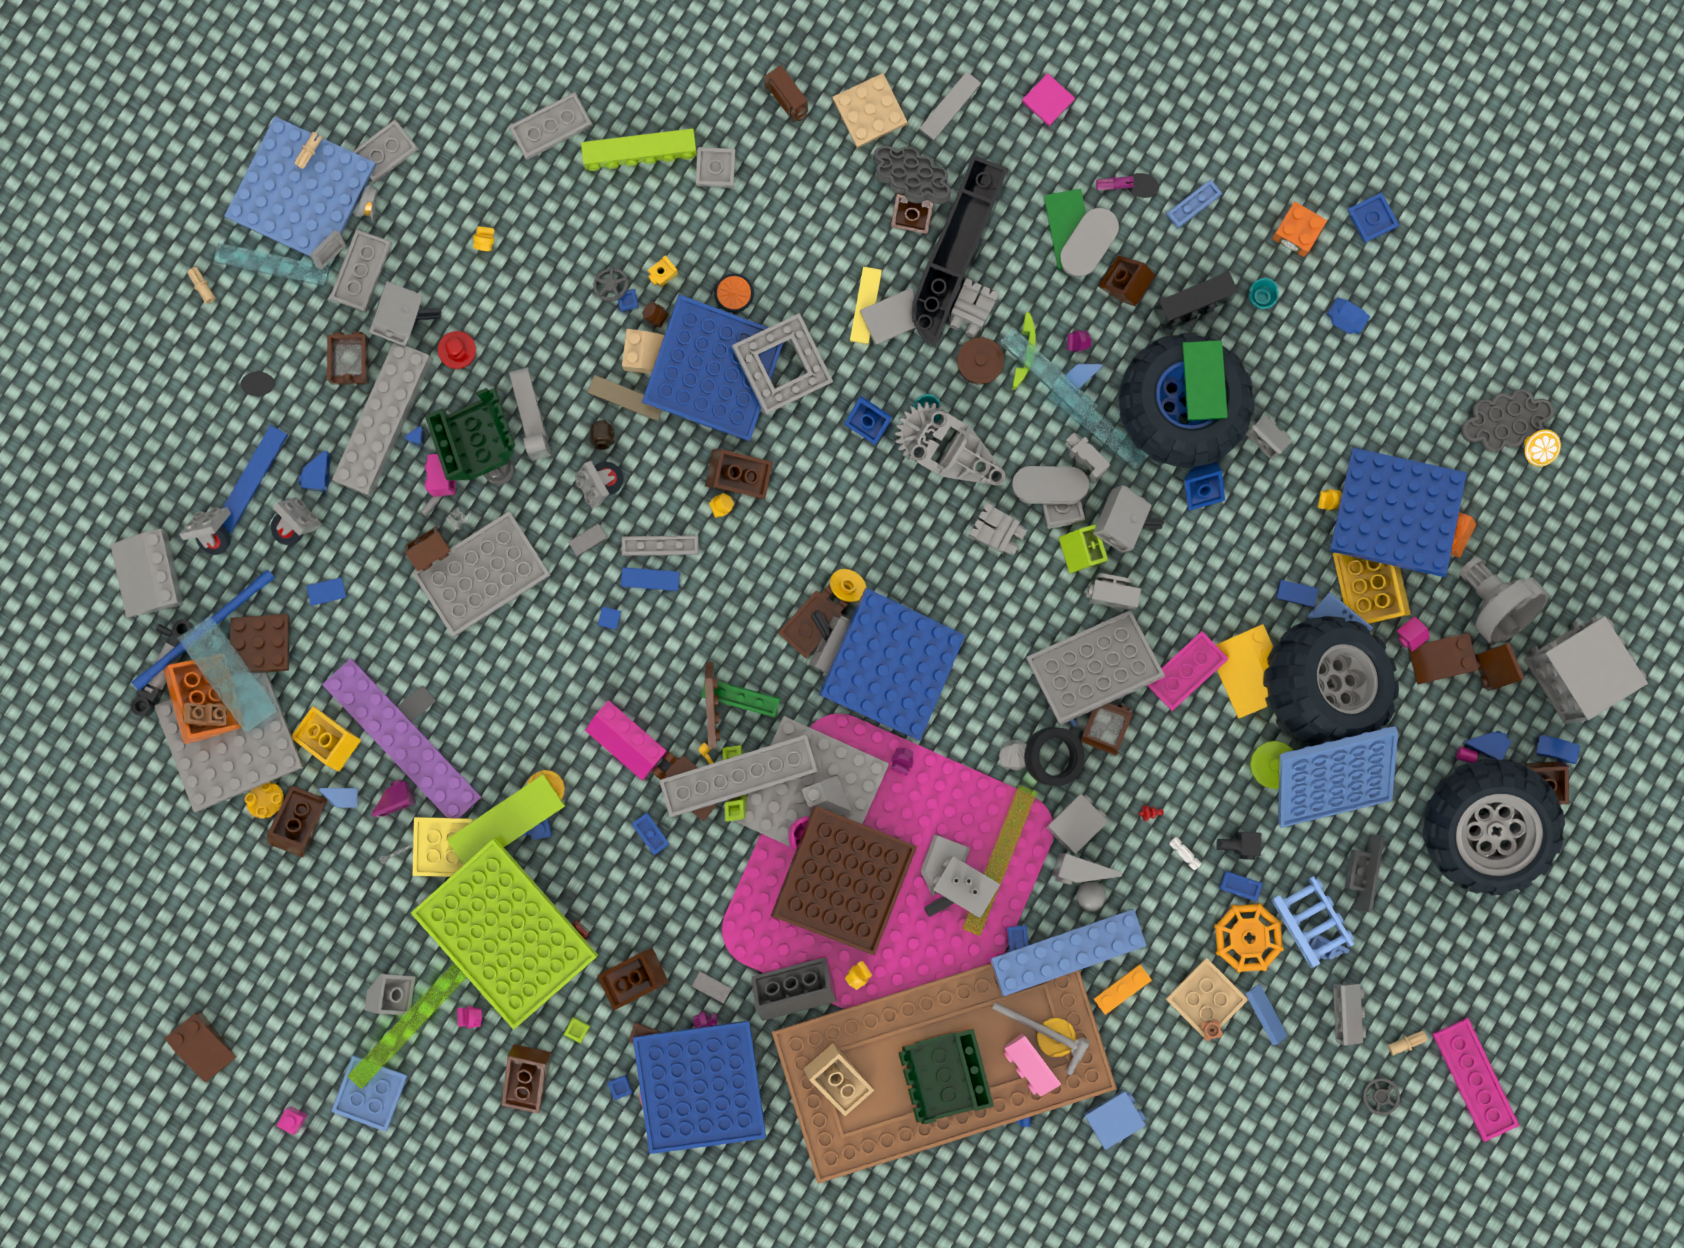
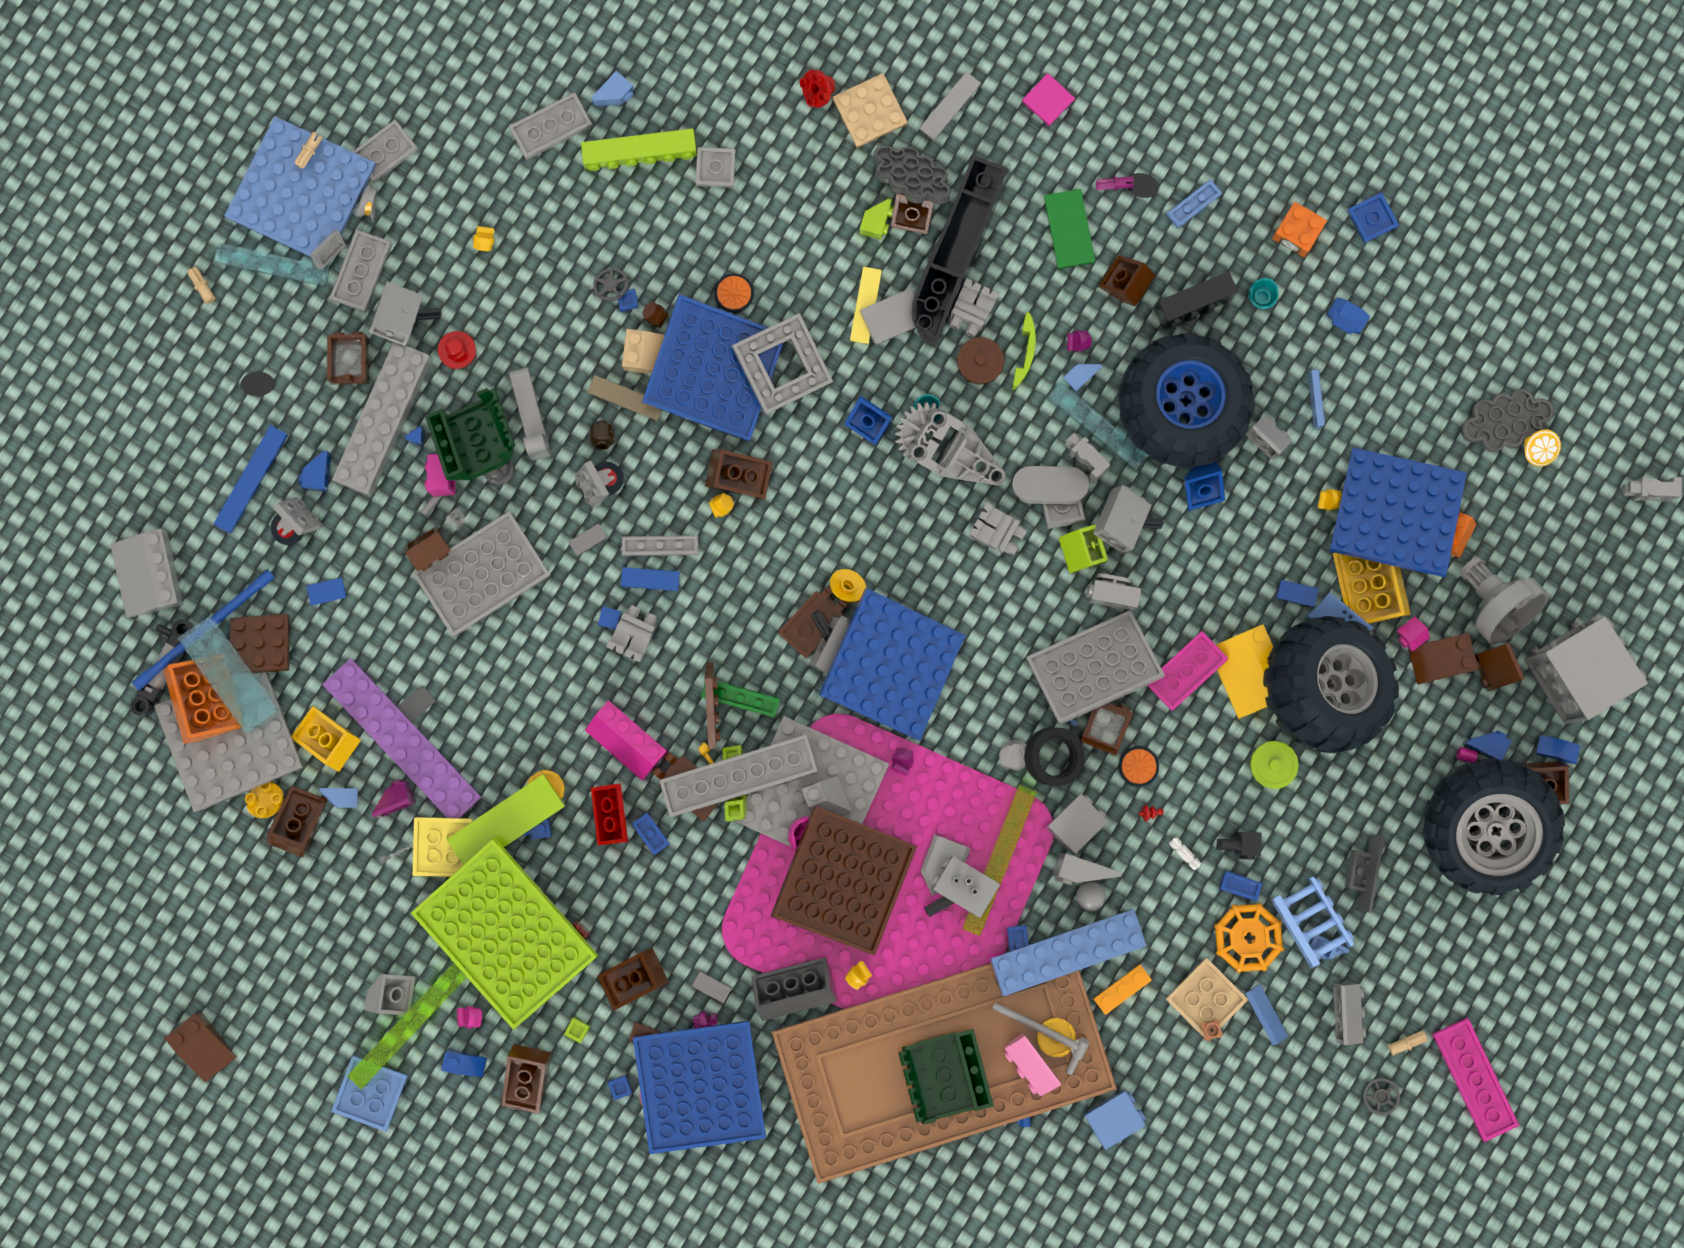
light grey plate [180,507,231,555] -> none
medium nougat slope [184,702,226,726] -> none
dark pink brick [277,1106,308,1135] -> none
yellow brick [648,255,678,288] -> none
reddish brown window [764,65,808,123] -> none
tan slope [803,1043,874,1116] -> none
clear light blue plate [1000,328,1097,420] -> none
light grey tile [1060,208,1119,277] -> none
green tile [1182,340,1227,421] -> none
medium blue plate [1278,726,1398,828] -> none
none -> blue slope [441,1049,487,1077]
none -> medium blue slope [591,71,634,106]
none -> red slope [591,783,628,846]
none -> light grey hips [606,605,657,663]
none -> red plate [799,69,835,108]
none -> lime slope [860,199,894,240]
none -> orange wheel [1119,746,1159,787]
none -> medium blue tile [1308,369,1325,430]
none -> light grey hips [1622,477,1682,502]

